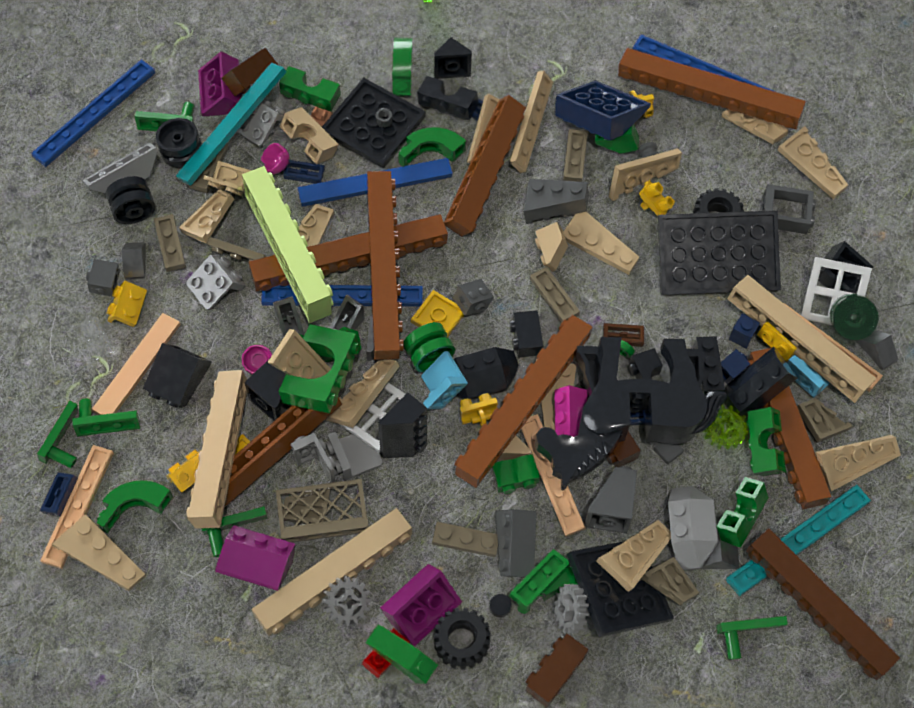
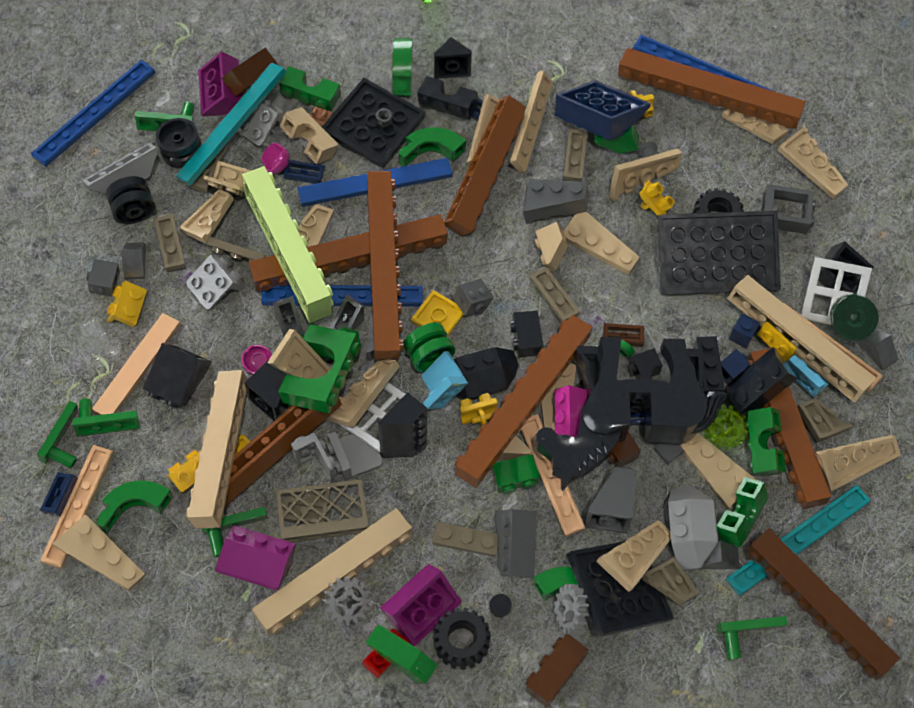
green piece [510,549,570,614] -> none
none -> tan wing [679,433,755,510]

